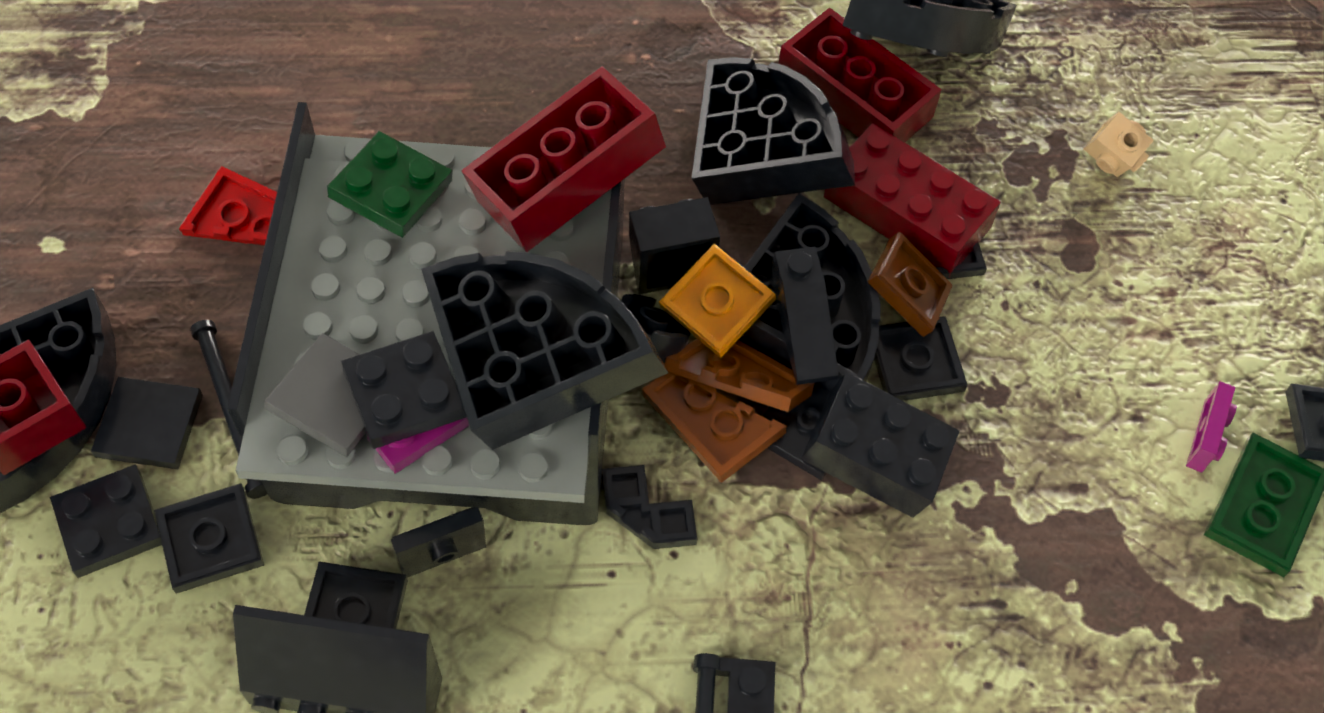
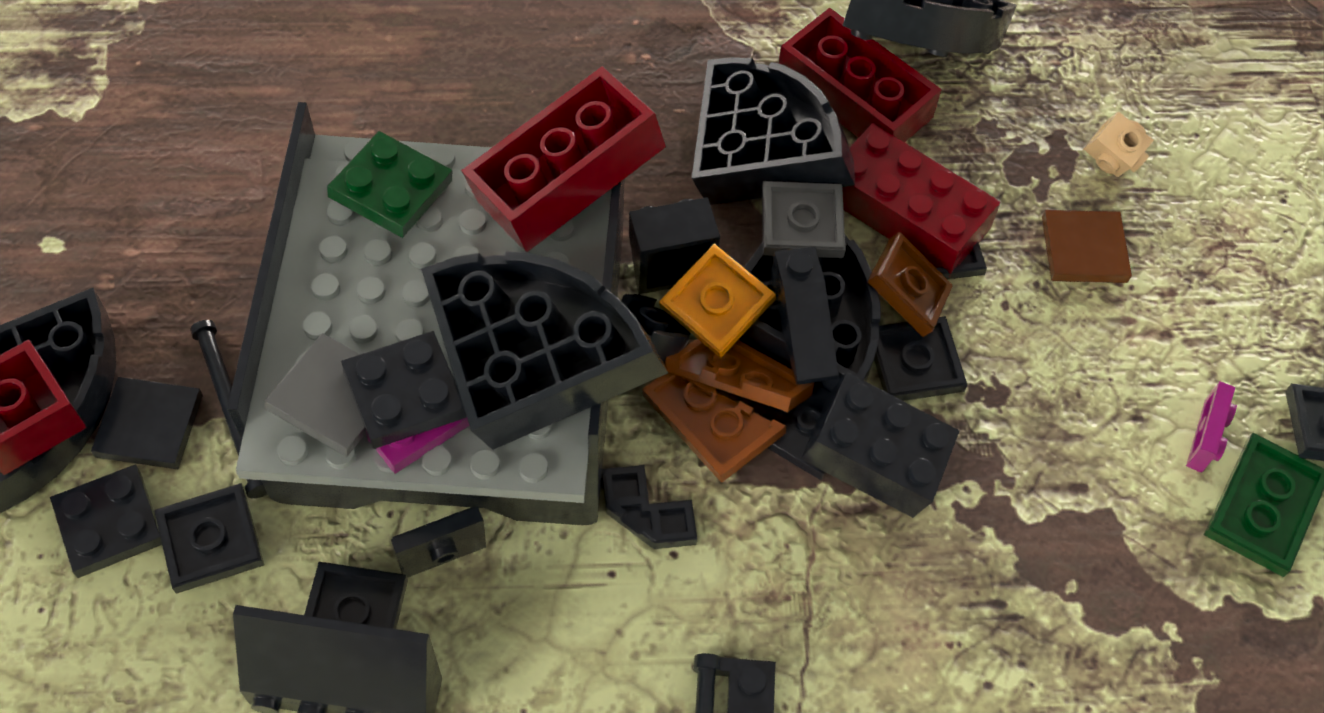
red wing [179,166,277,246] -> none
none -> dark grey tile [762,181,845,258]
none -> reddish brown tile [1042,210,1132,283]

